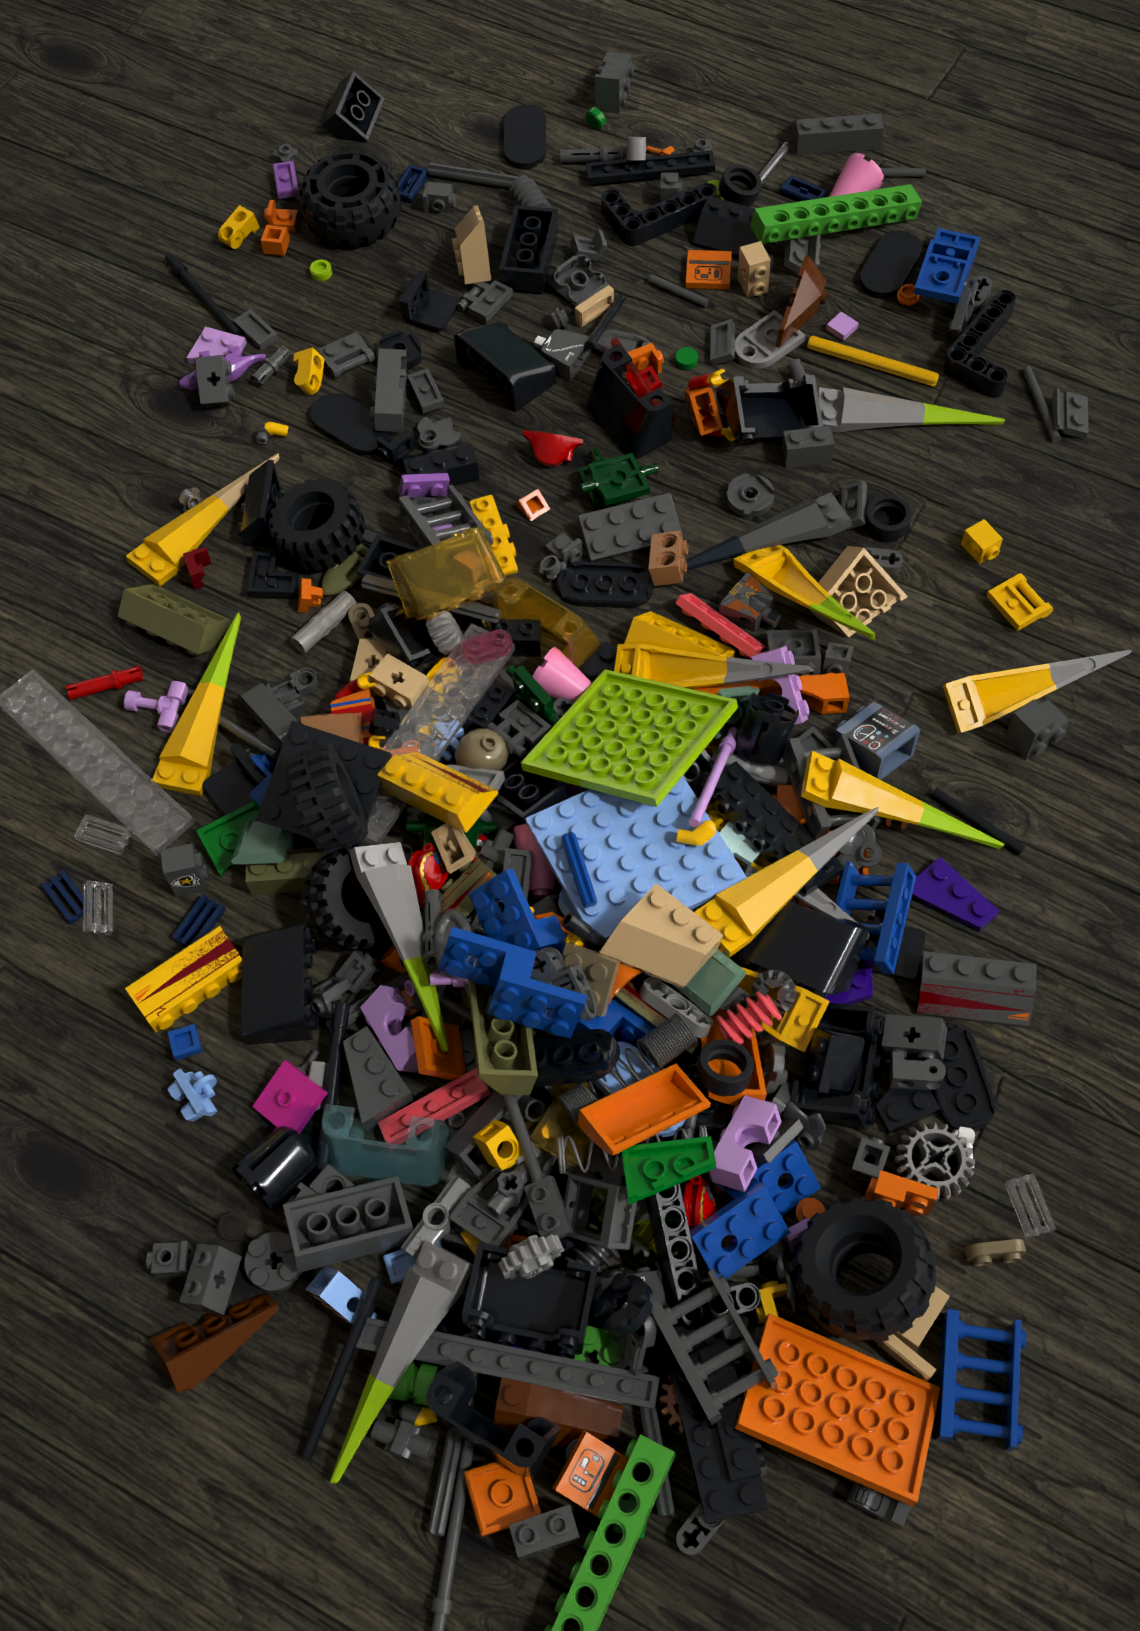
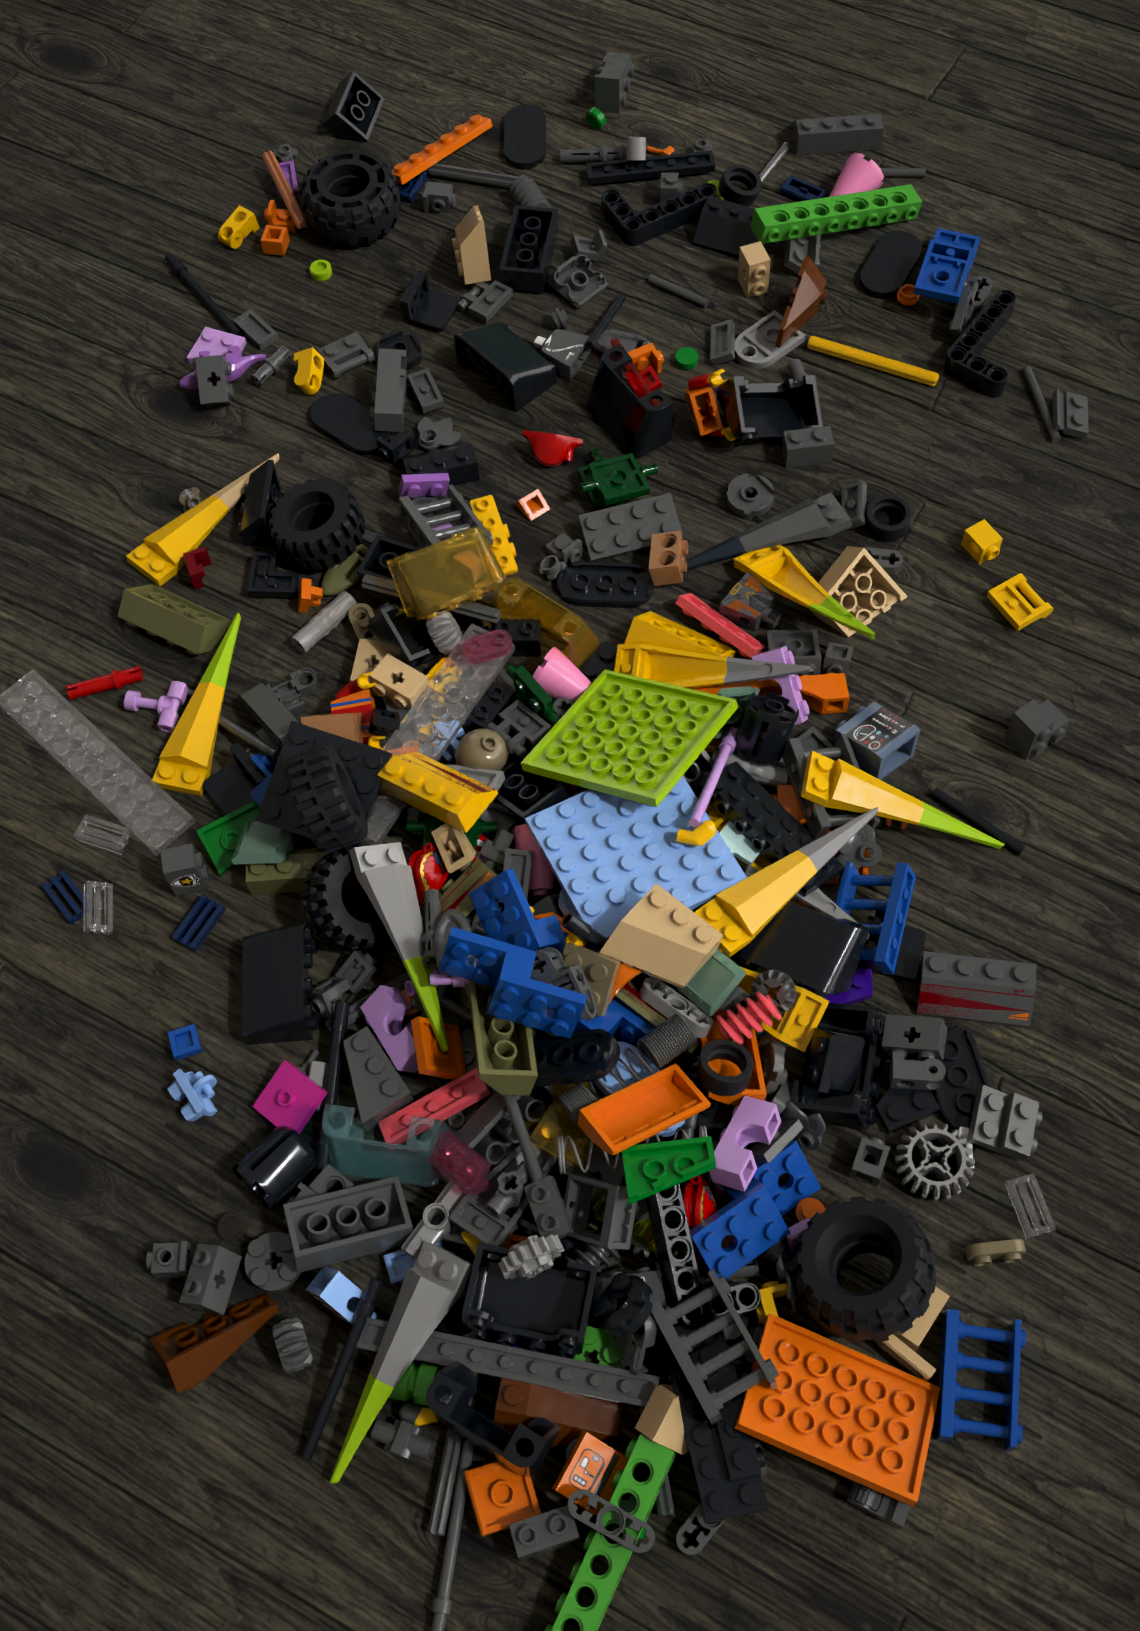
yellow slope [125,926,242,1033] -> none
arm [255,422,289,445] -> none
orange tile [379,944,406,973] -> none
yellow brick [473,1119,523,1171] -> none
blue axle [561,832,597,908] -> none
tan tile [575,285,614,328] -> none
orange tile [686,250,732,290] -> none
light grey plate [818,387,1005,432] -> none
lavender tile [826,312,859,341] -> none
orange plate [865,1170,939,1216] -> none
dark purple wing [912,857,1000,932] -> none
yellow plate [942,650,1132,733] -> none
none -> nougat axle [262,151,307,229]
none -> dark grey gear [272,1317,313,1373]
none -> orange plate [391,115,493,185]
none -> clear pink bracket [429,1131,492,1196]
none -> dark grey beam [568,1489,655,1553]
none -> tan slope [635,1384,688,1455]
none -> dark grey plate [967,1085,1043,1161]

